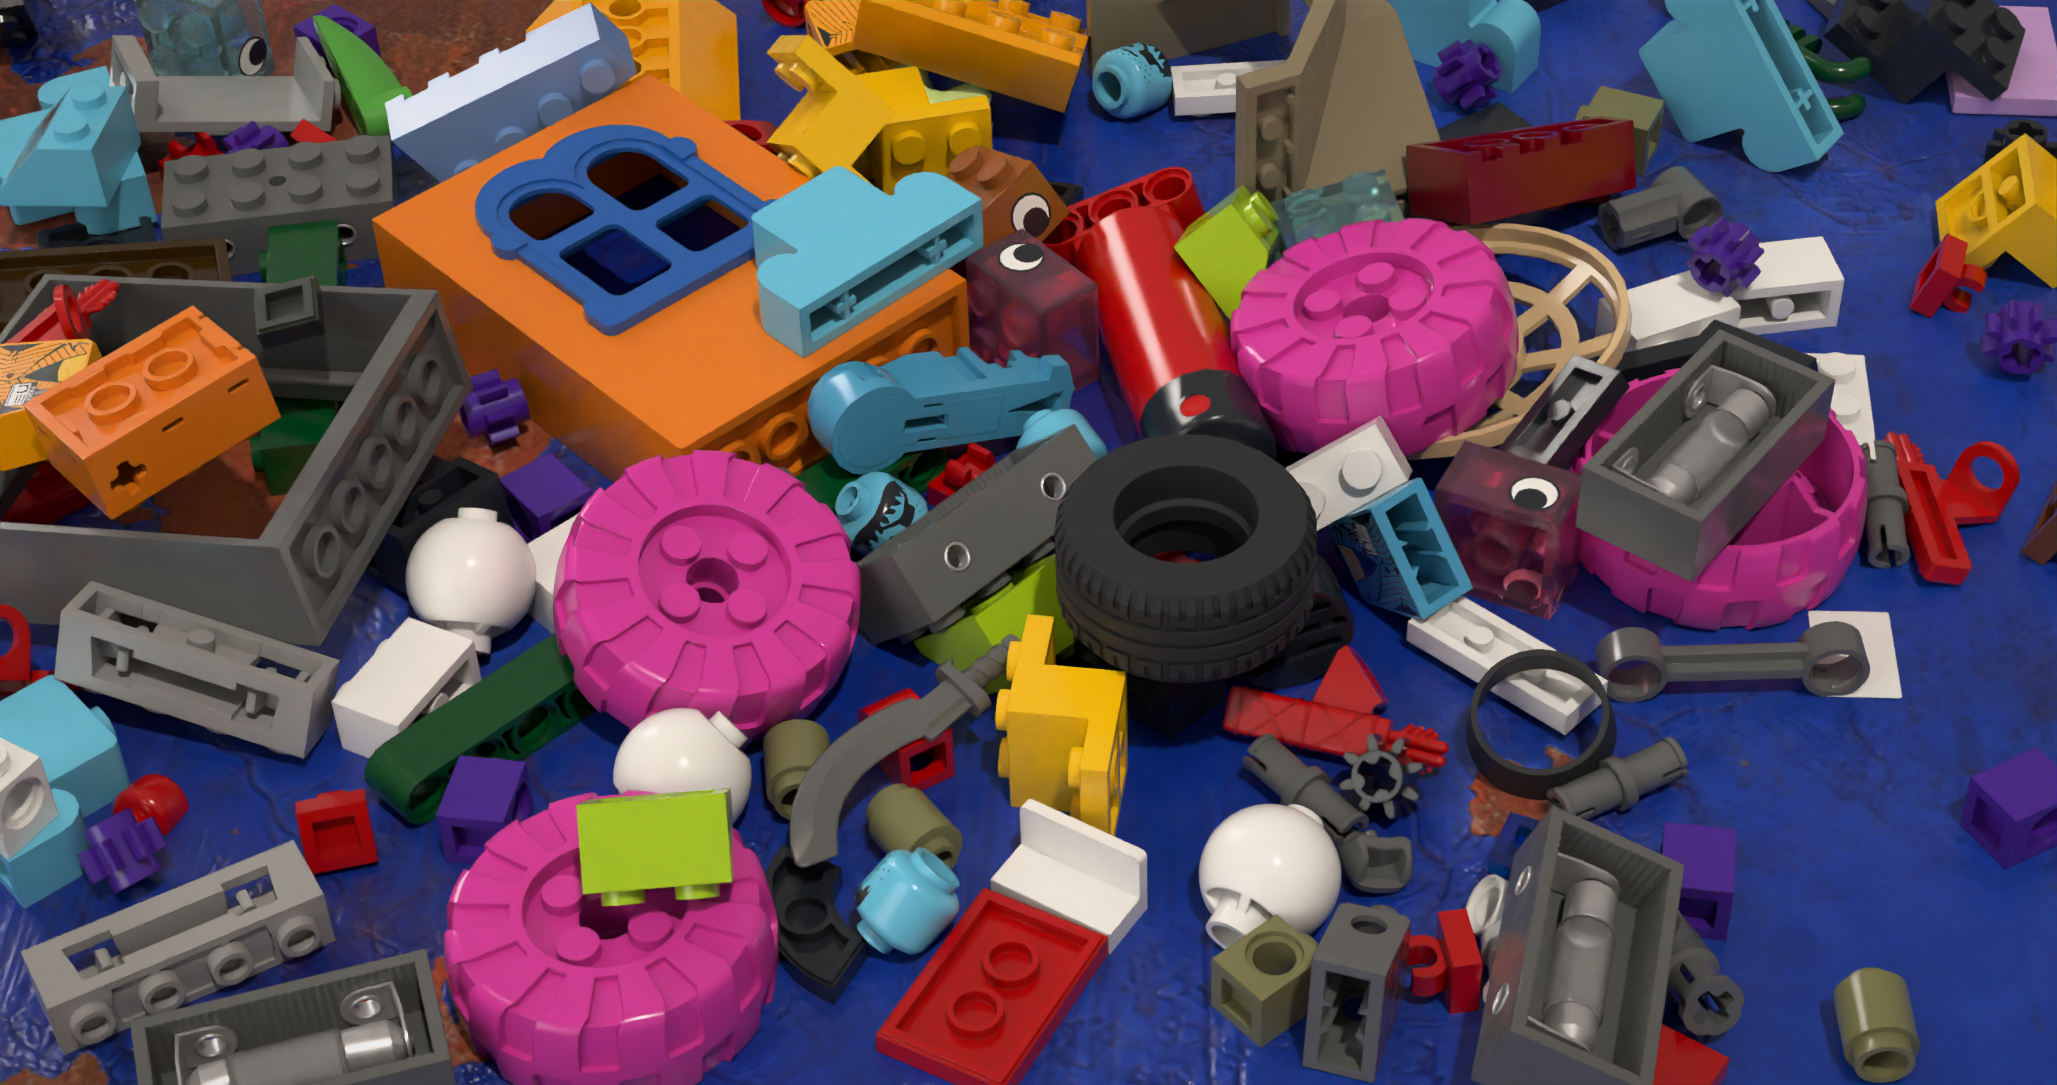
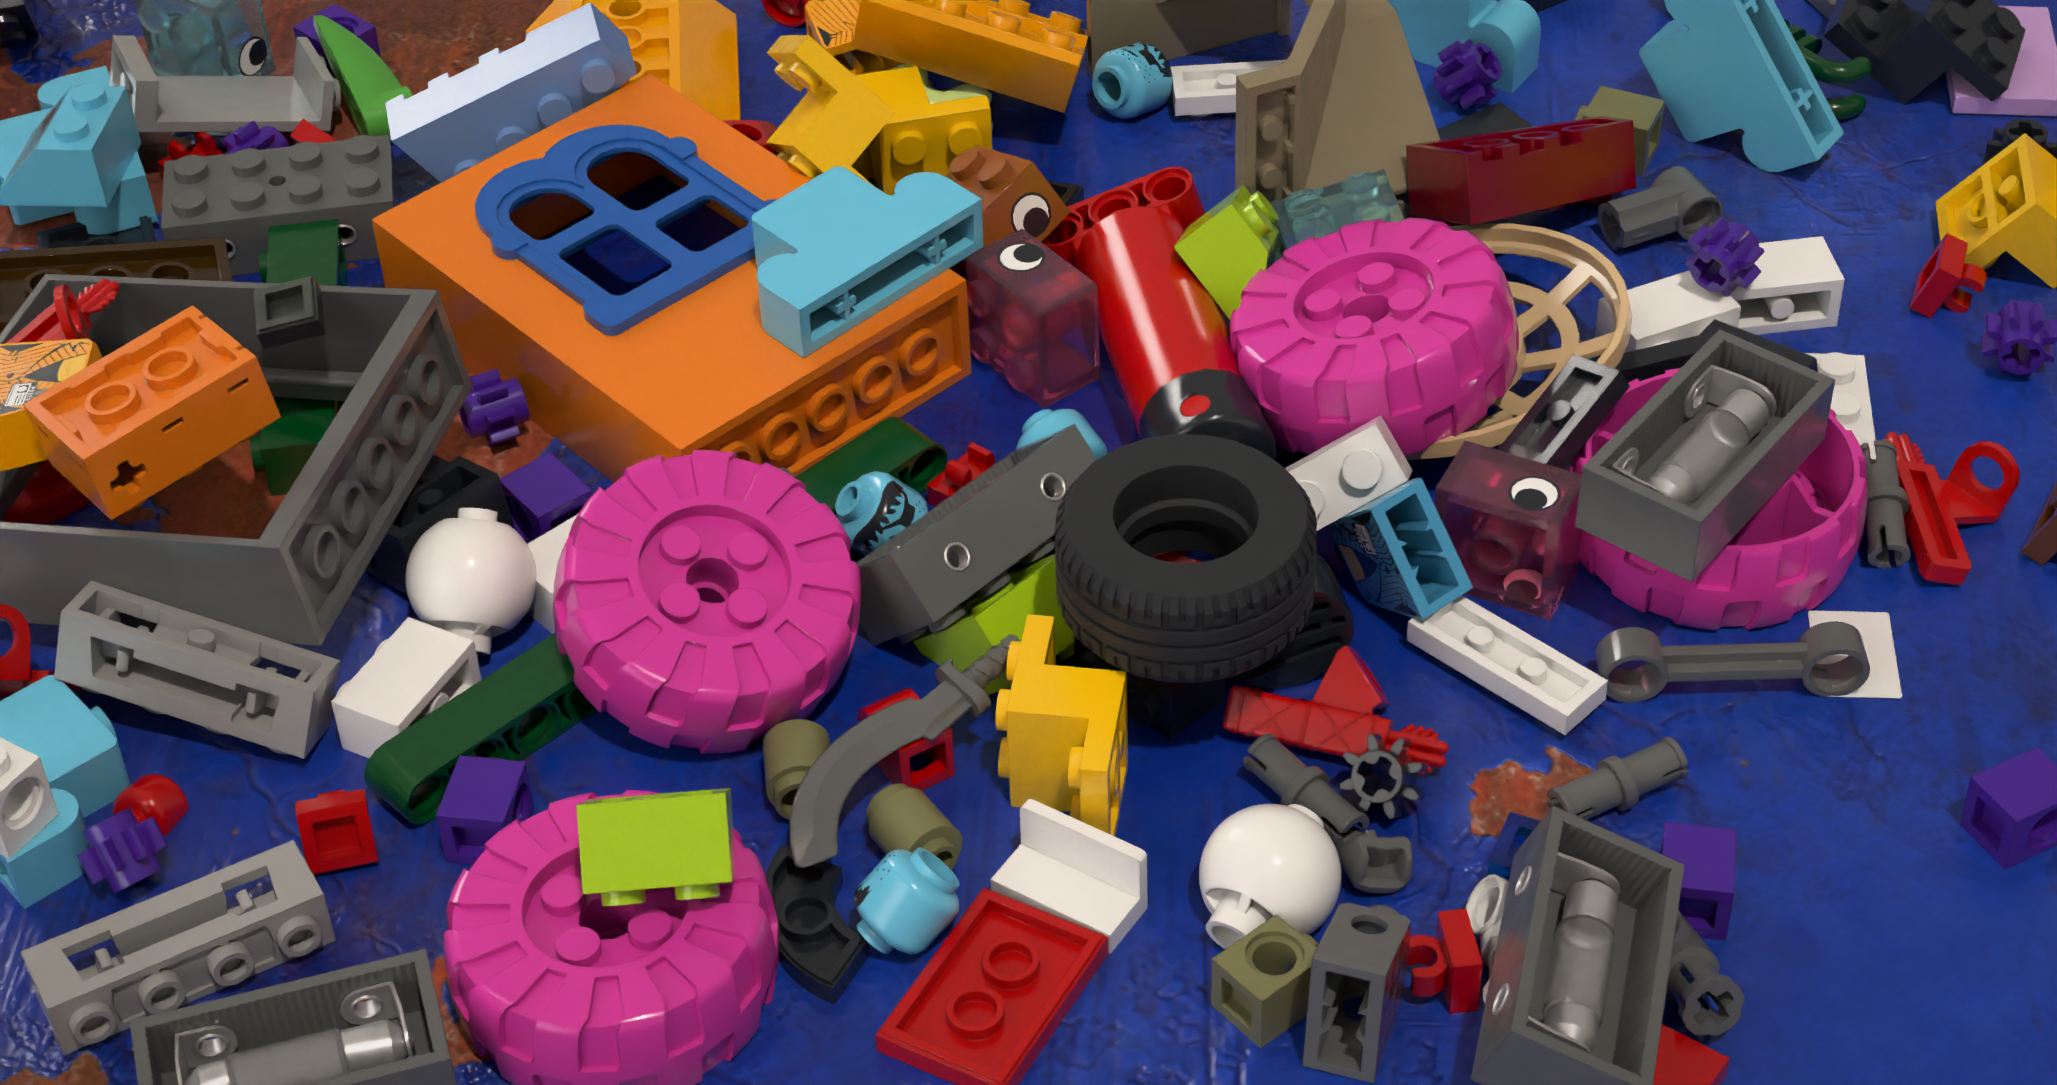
white brick [613,708,752,823] -> none
dark azure piece [807,347,1075,475] -> none
black tyre [1466,649,1617,800] -> none
olive brick [1833,967,1920,1083] -> none

